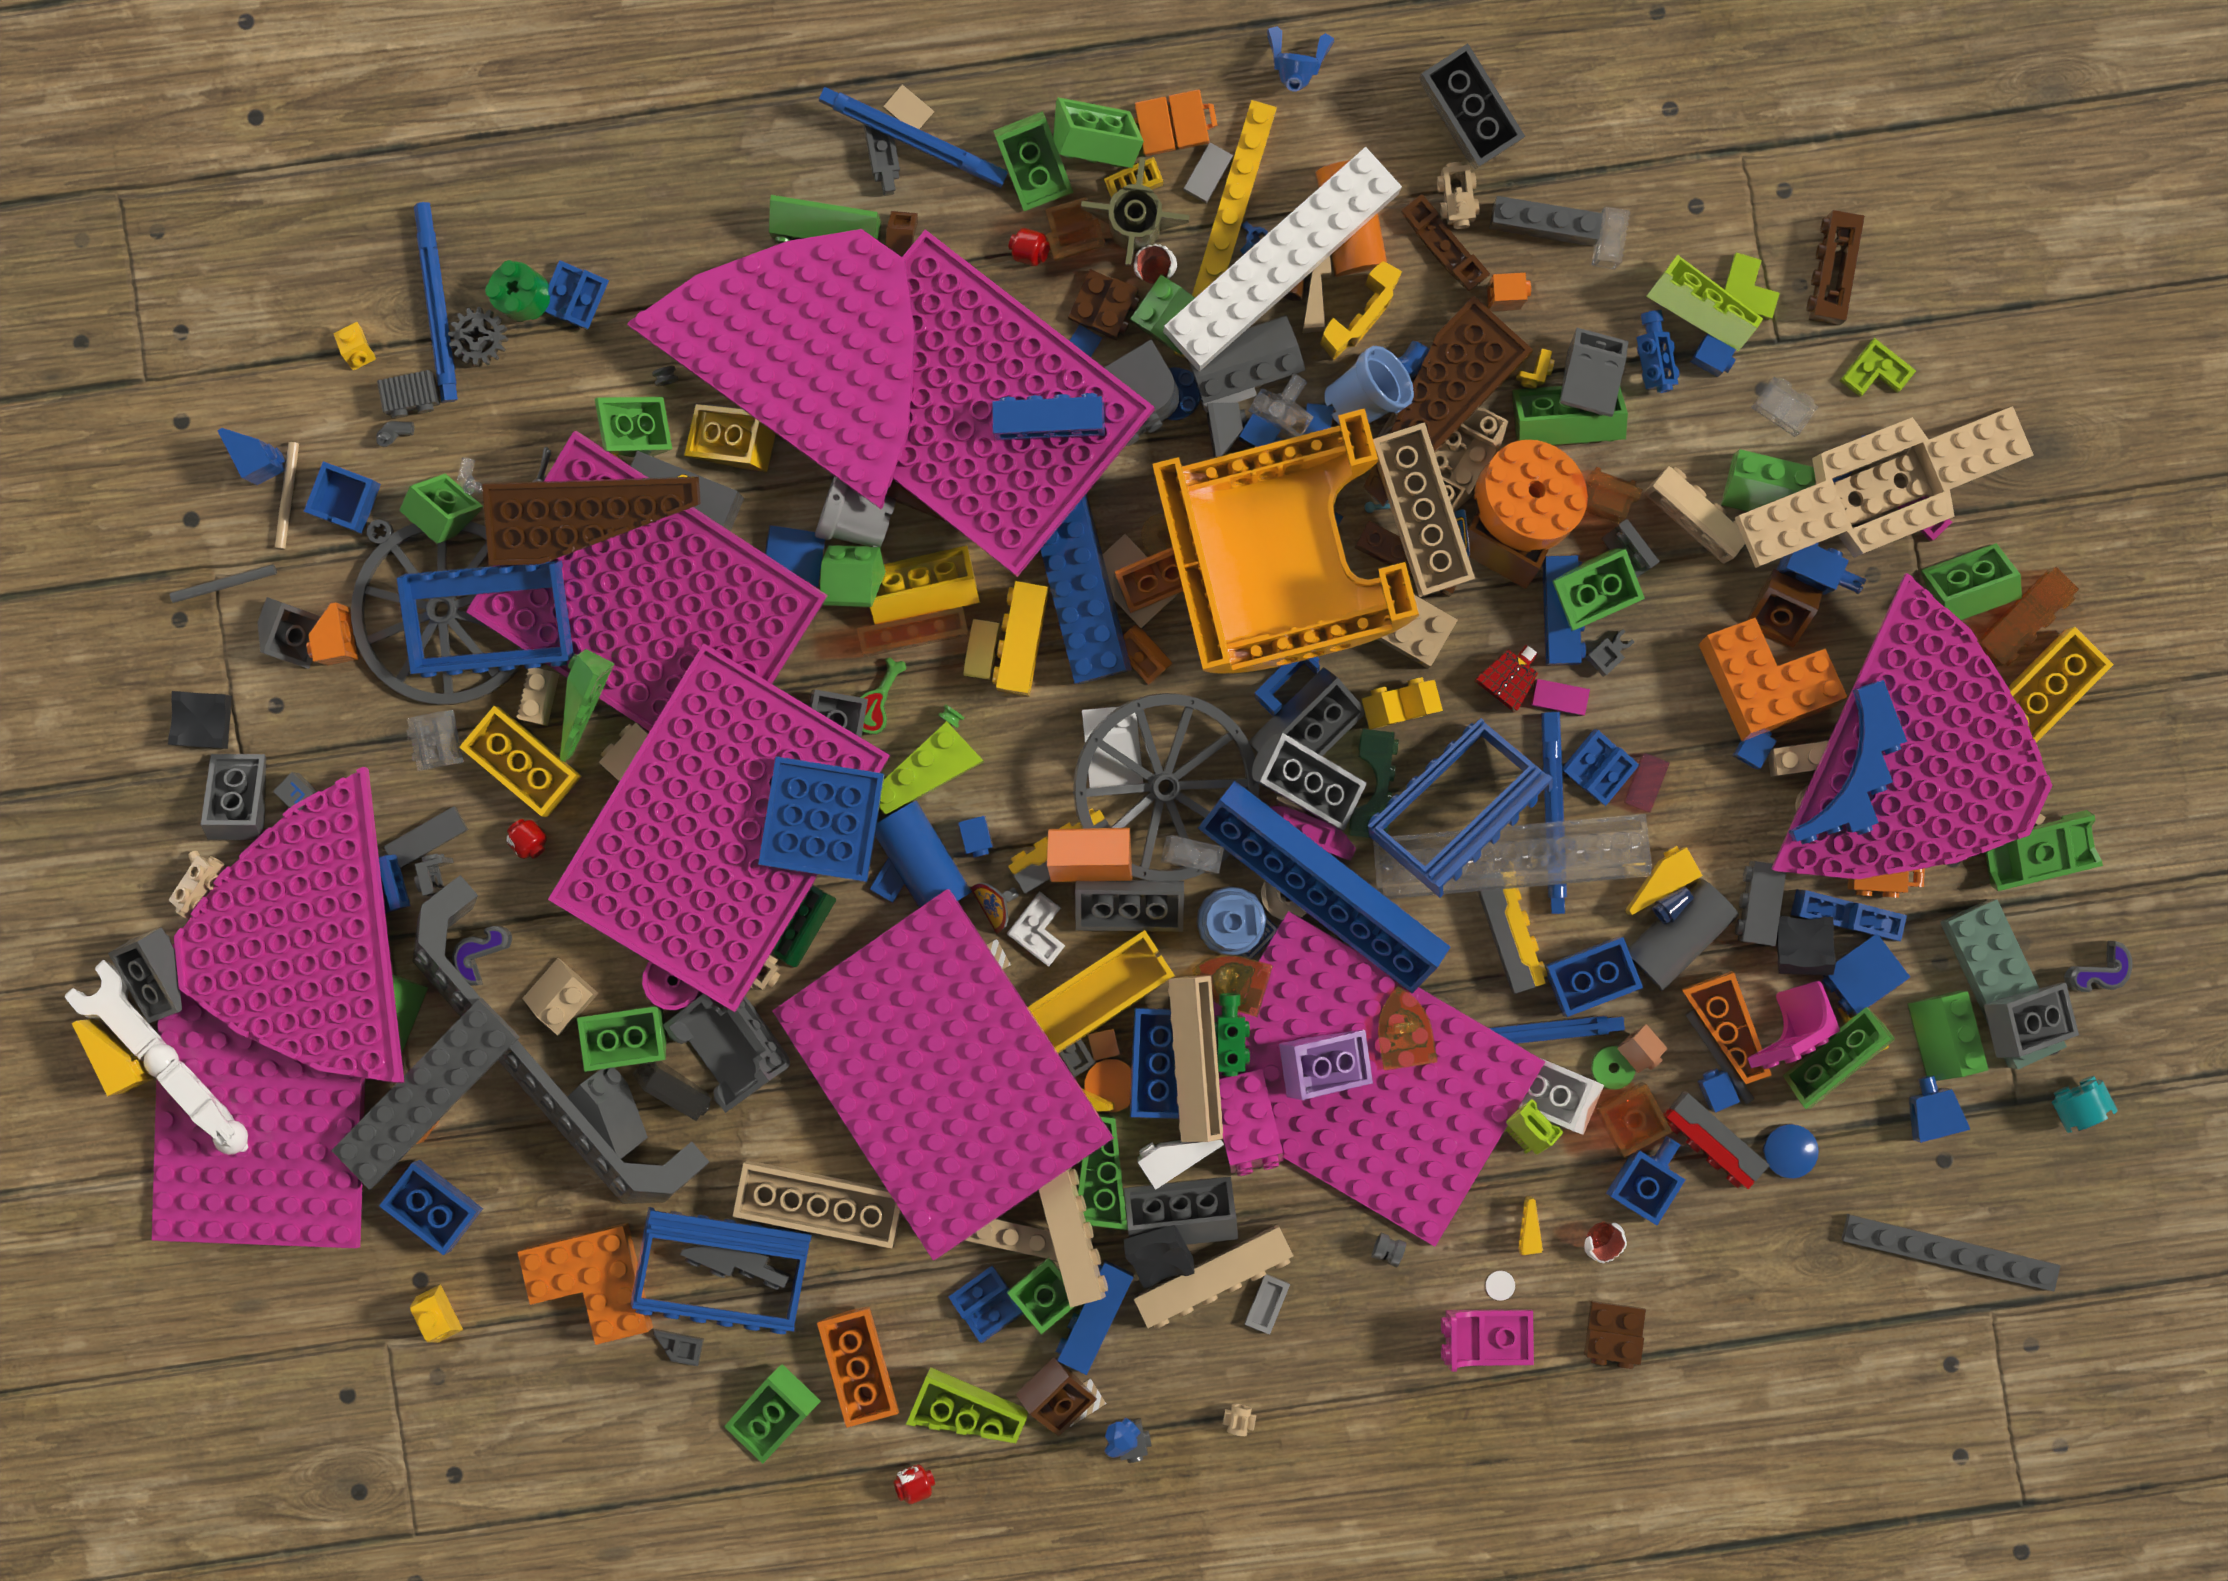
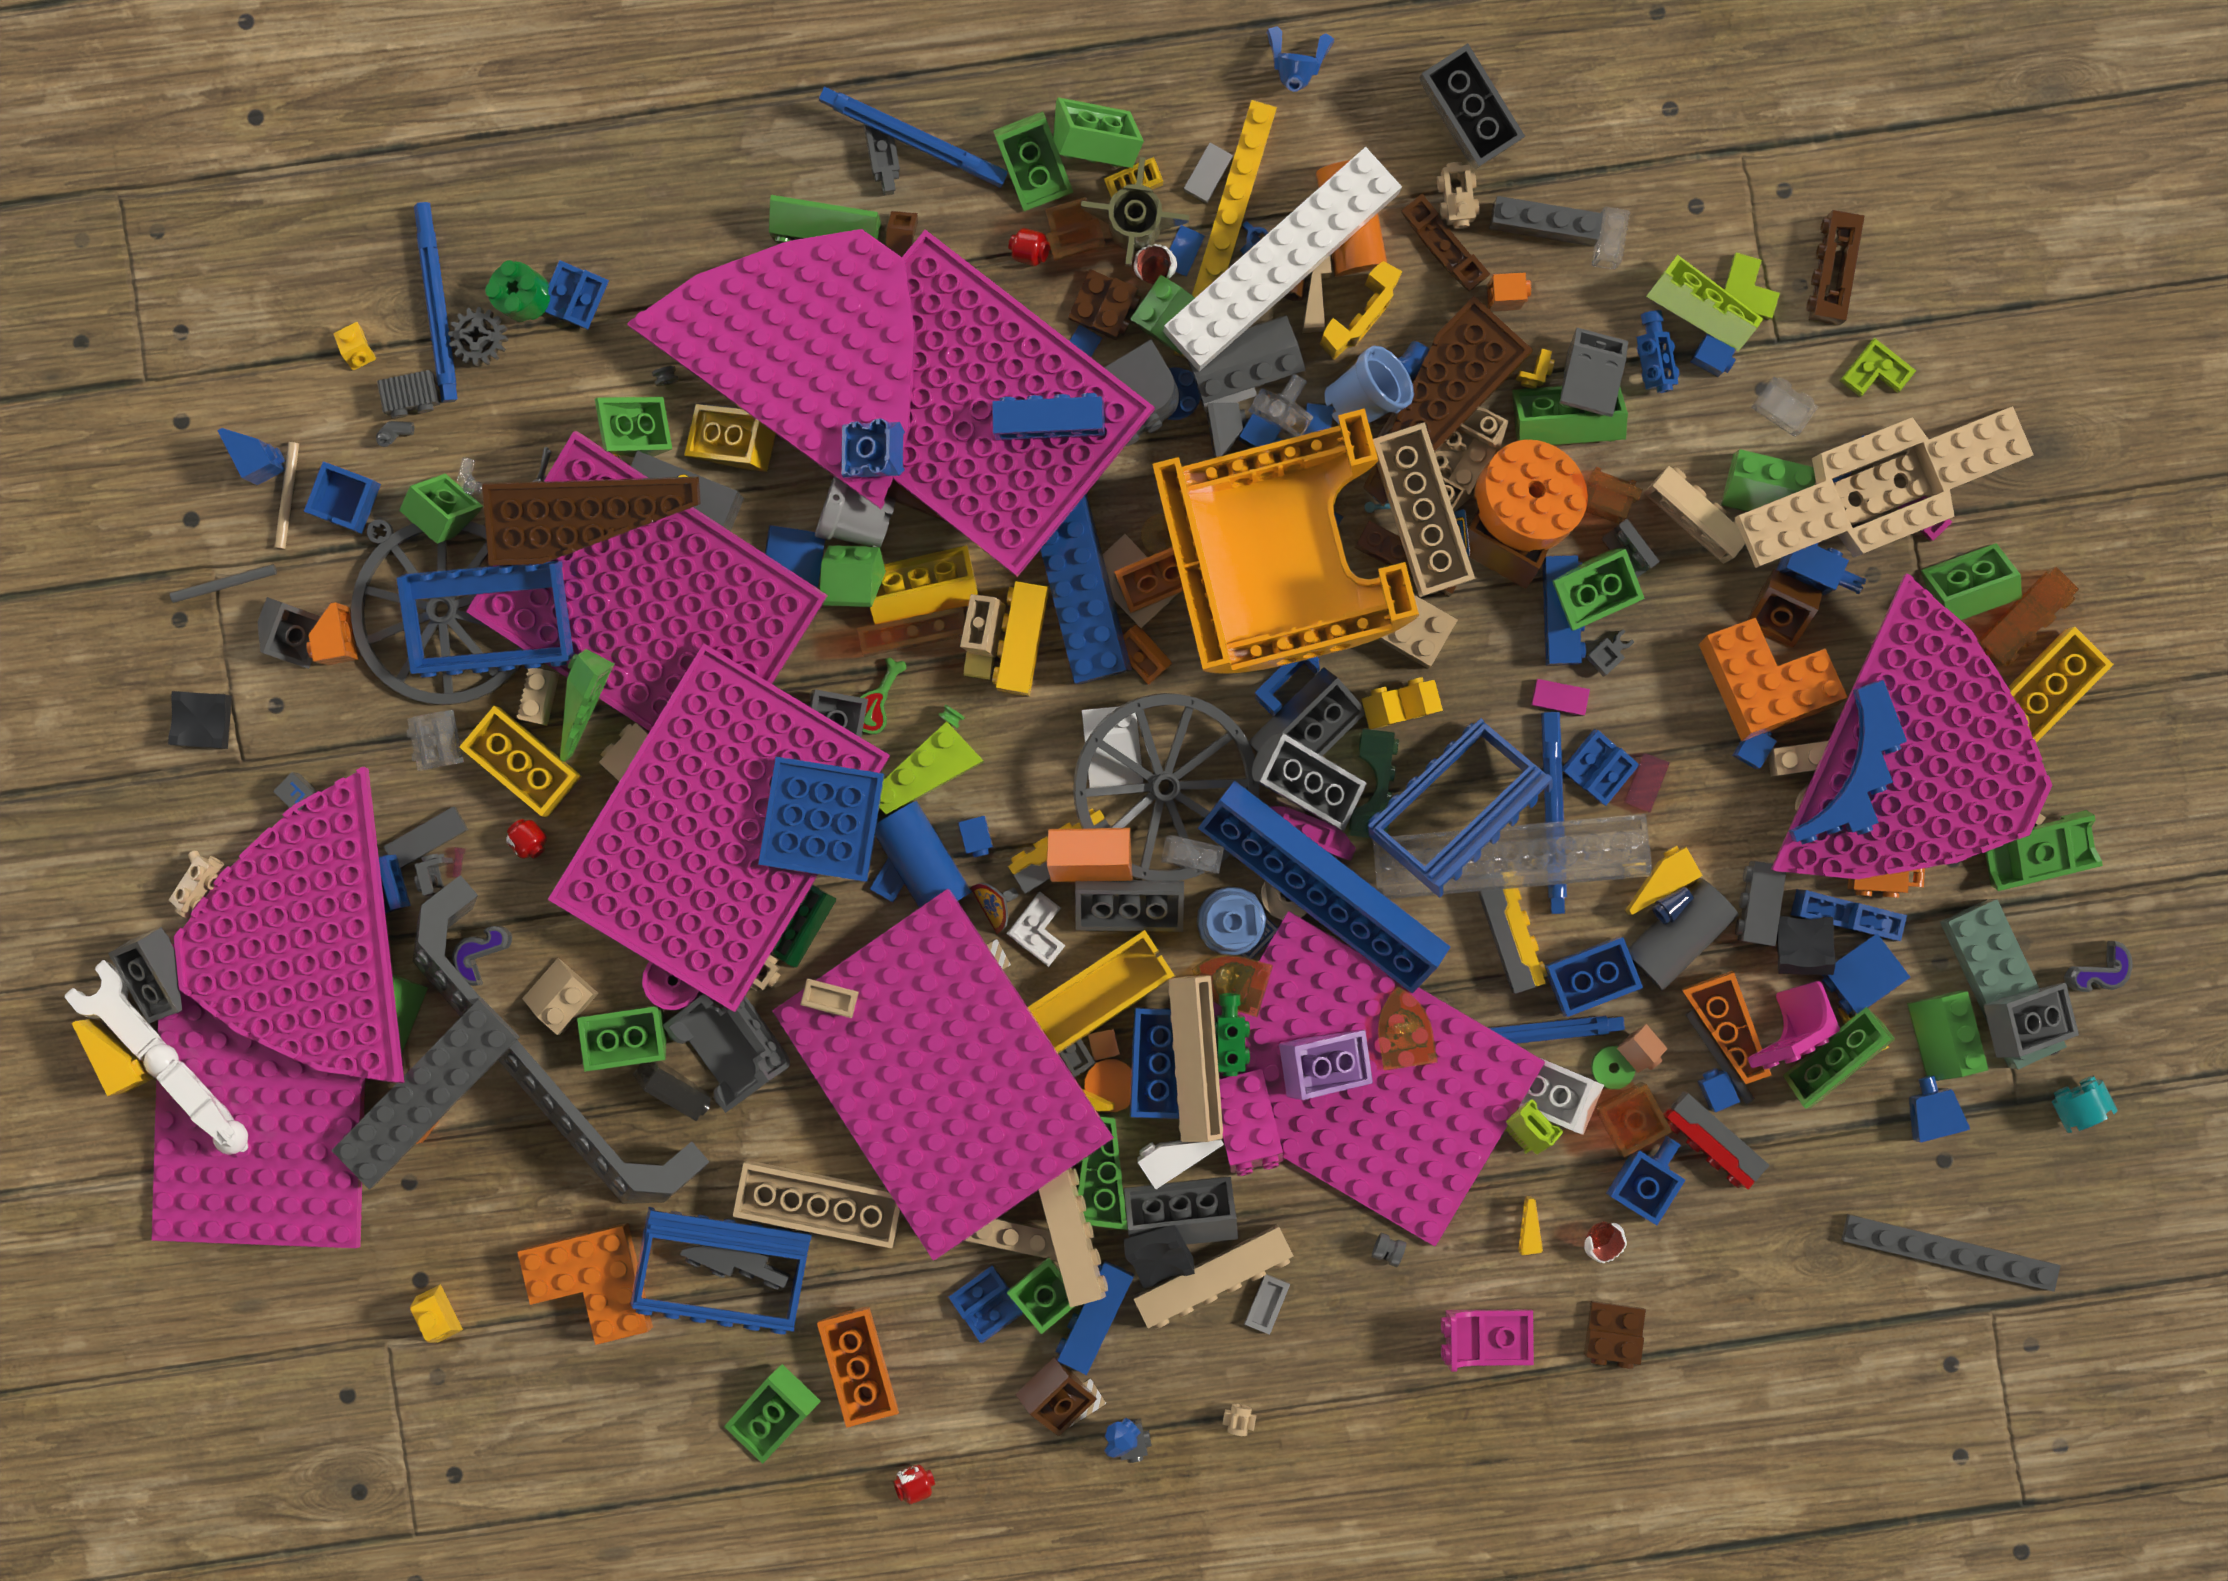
dark grey slope [201,754,266,840] -> none
blue brick [379,1160,483,1255] -> none
dark grey slope [567,1067,648,1159] -> none
dark grey tile [653,1329,704,1366] -> none
tan sticker [883,85,934,129] -> none
lime wedge [906,1367,1028,1443] -> none
orange piece [1134,89,1218,157] -> none
red torso [1474,645,1538,712] -> none
white sticker [1486,1271,1515,1301] -> none
blue dish [1763,1124,1819,1178] -> none
none -> clear pink piece [452,847,466,877]
none -> tan tile [800,979,859,1018]
none -> blue slope [841,418,905,478]
none -> tan brick [960,594,1006,657]
none -> blue sticker [1162,225,1205,277]

